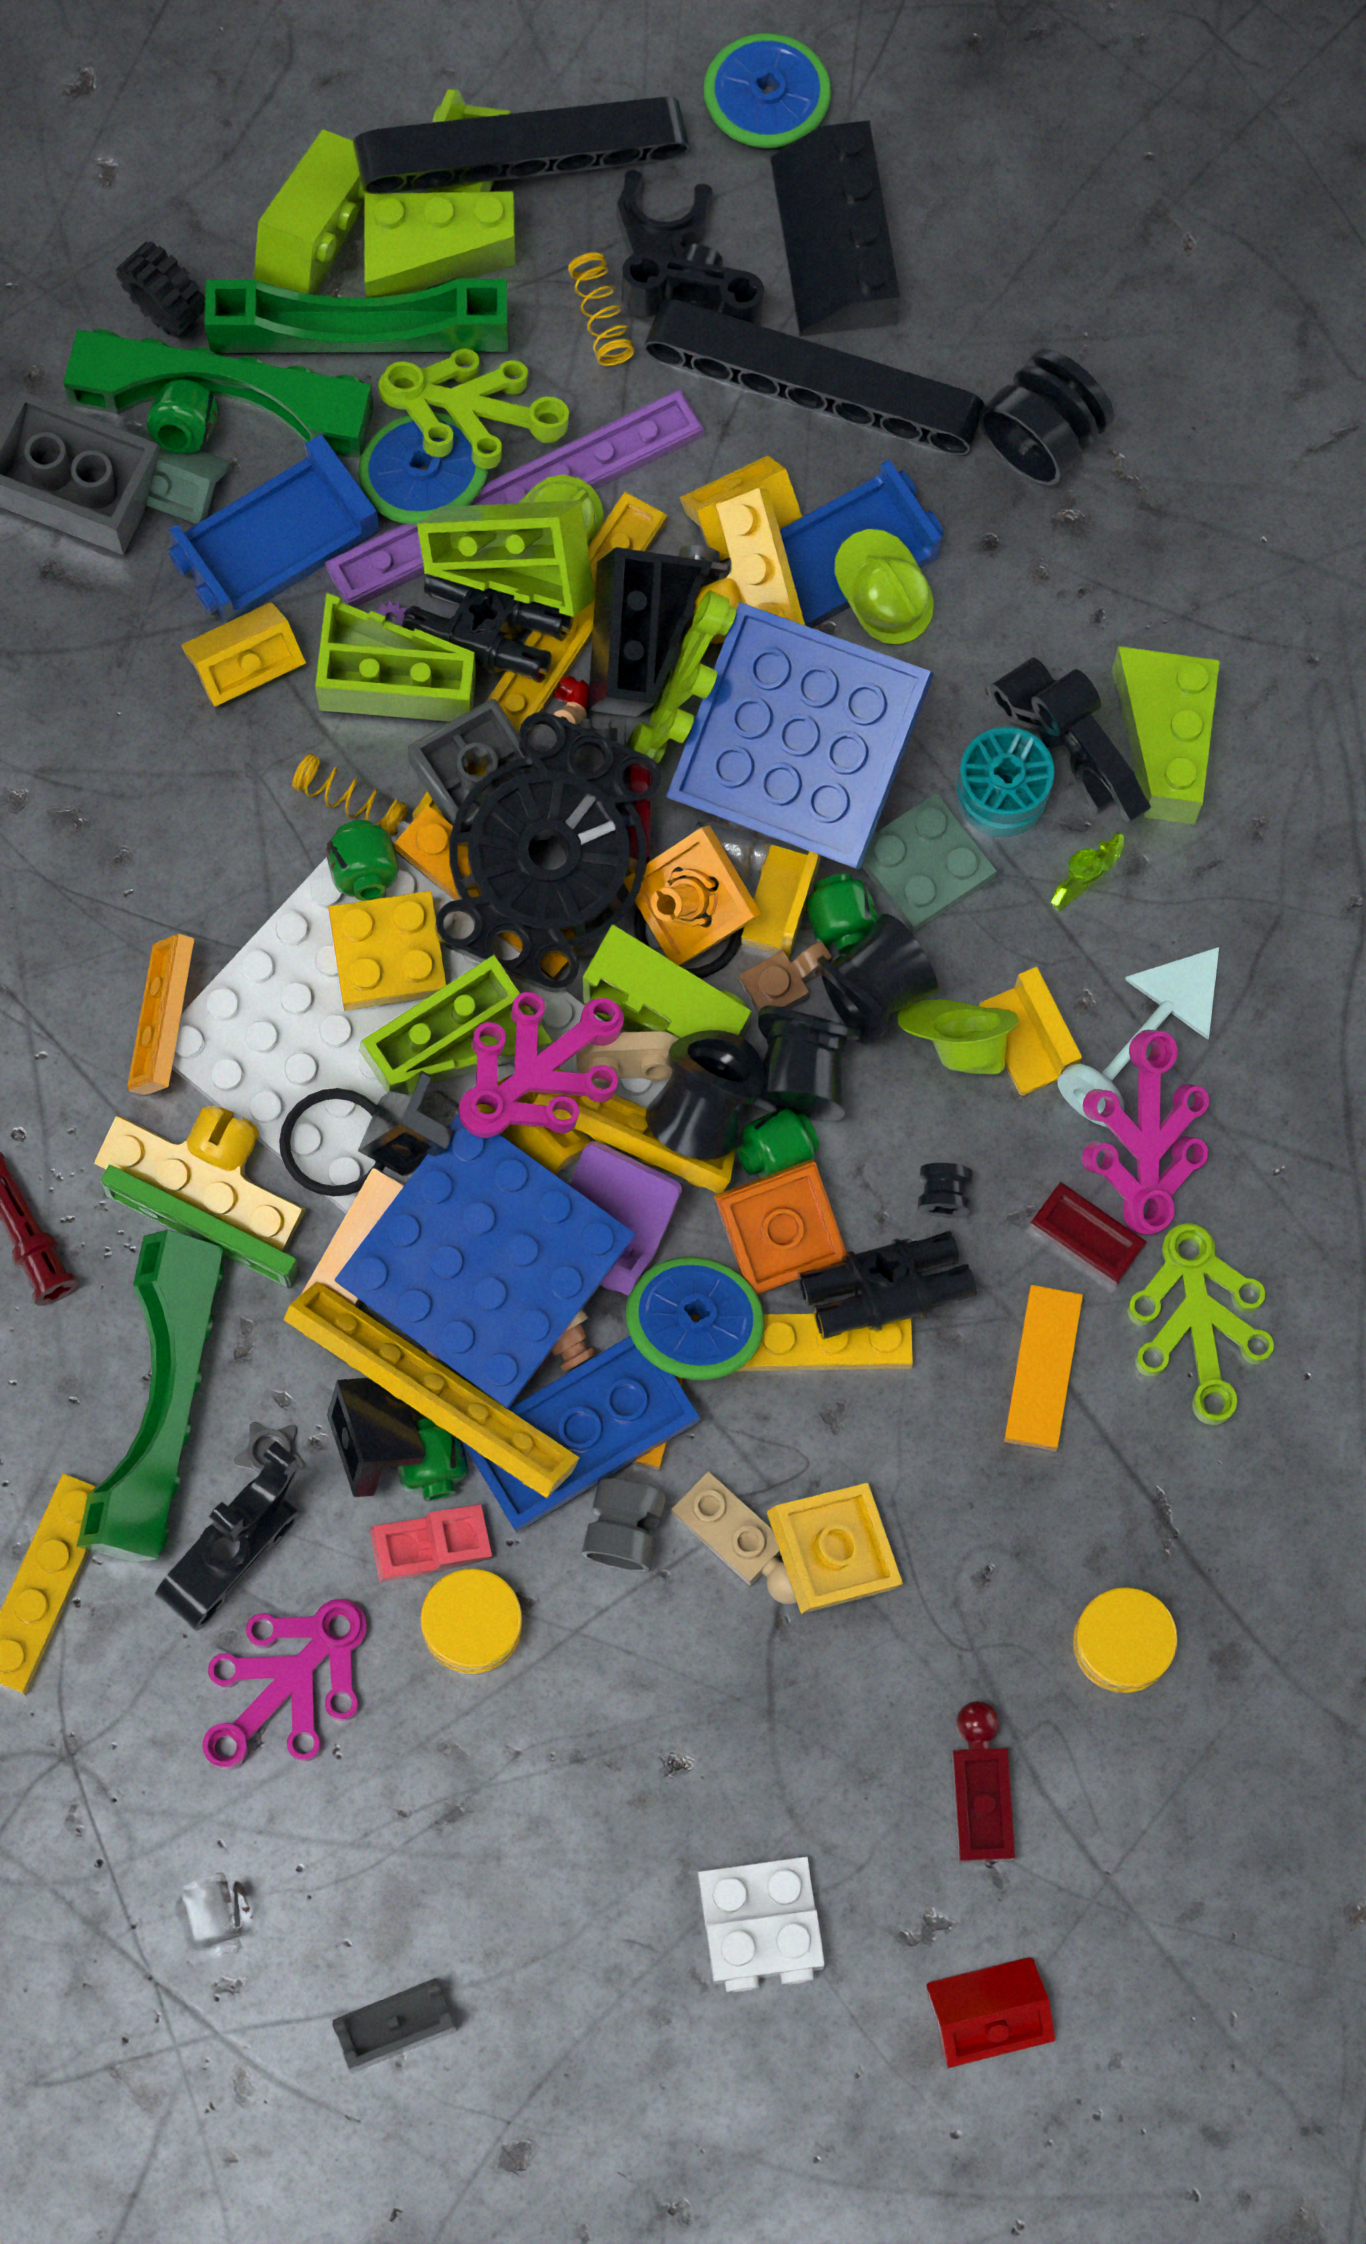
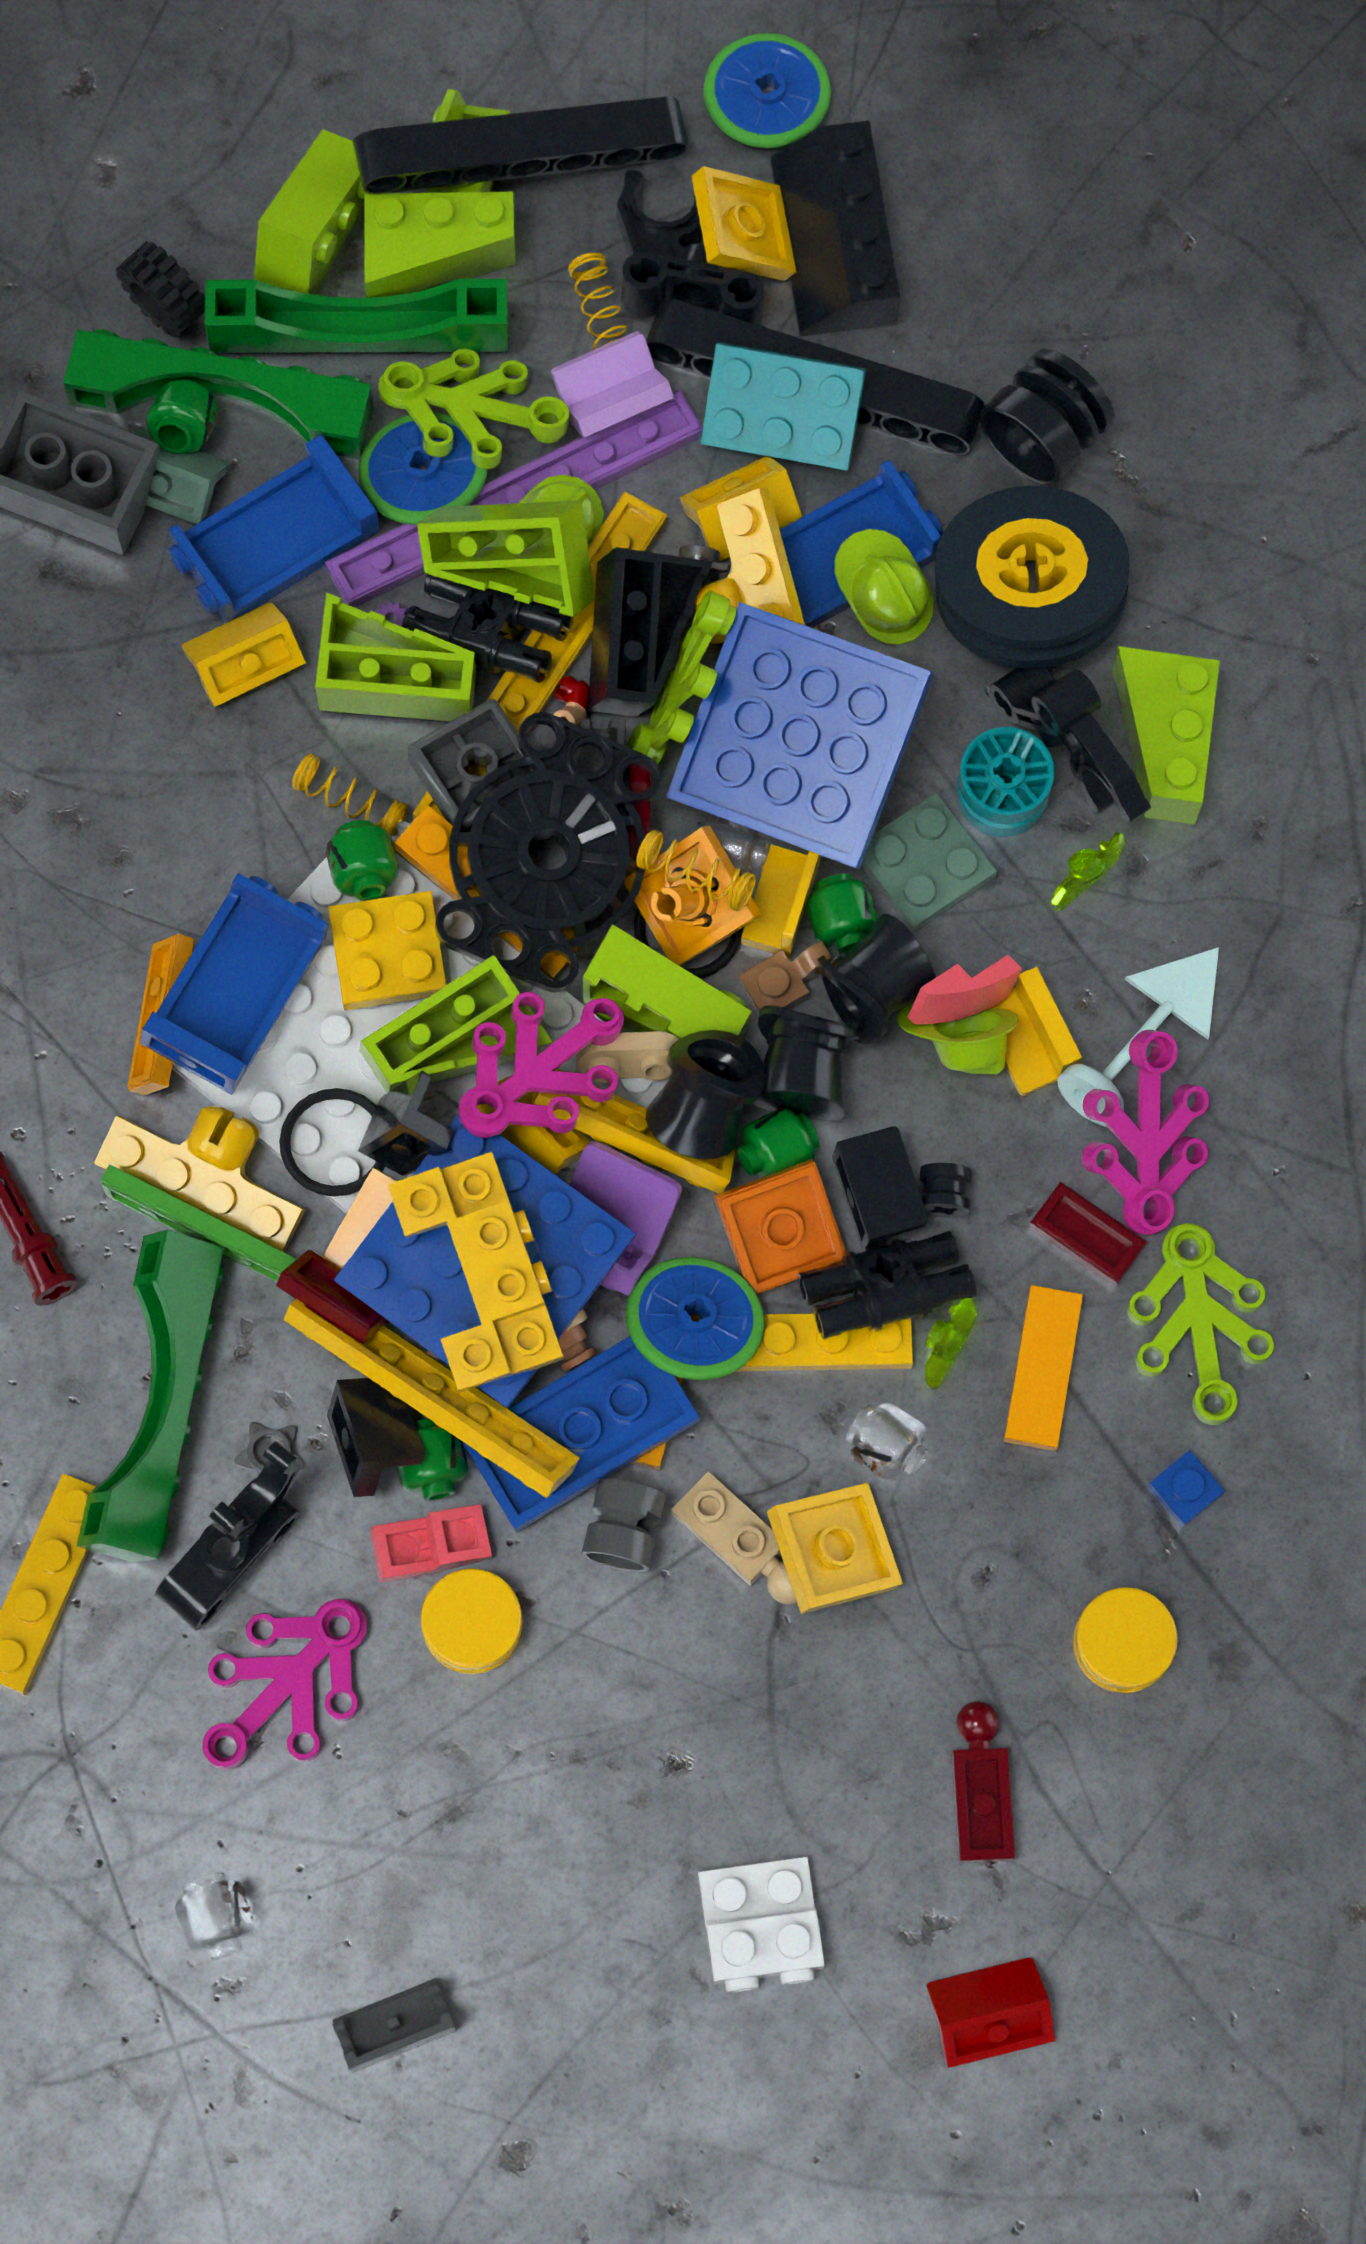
none -> blue panel [140,874,329,1095]
none -> dark red tile [276,1249,388,1344]
none -> yellow bracket [388,1152,564,1392]
none -> lavender panel [551,331,674,438]
none -> yellow piece [636,830,756,912]
none -> yellow plate [692,166,796,281]
none -> teal plate [701,342,867,470]
none -> black panel [832,1126,929,1252]
none -> clear head [846,1402,929,1482]
none -> coral slope [908,955,1022,1024]
none -> clear neon green piece [925,1298,977,1390]
none -> black wheel [935,486,1129,668]
none -> blue plate [1147,1450,1225,1528]

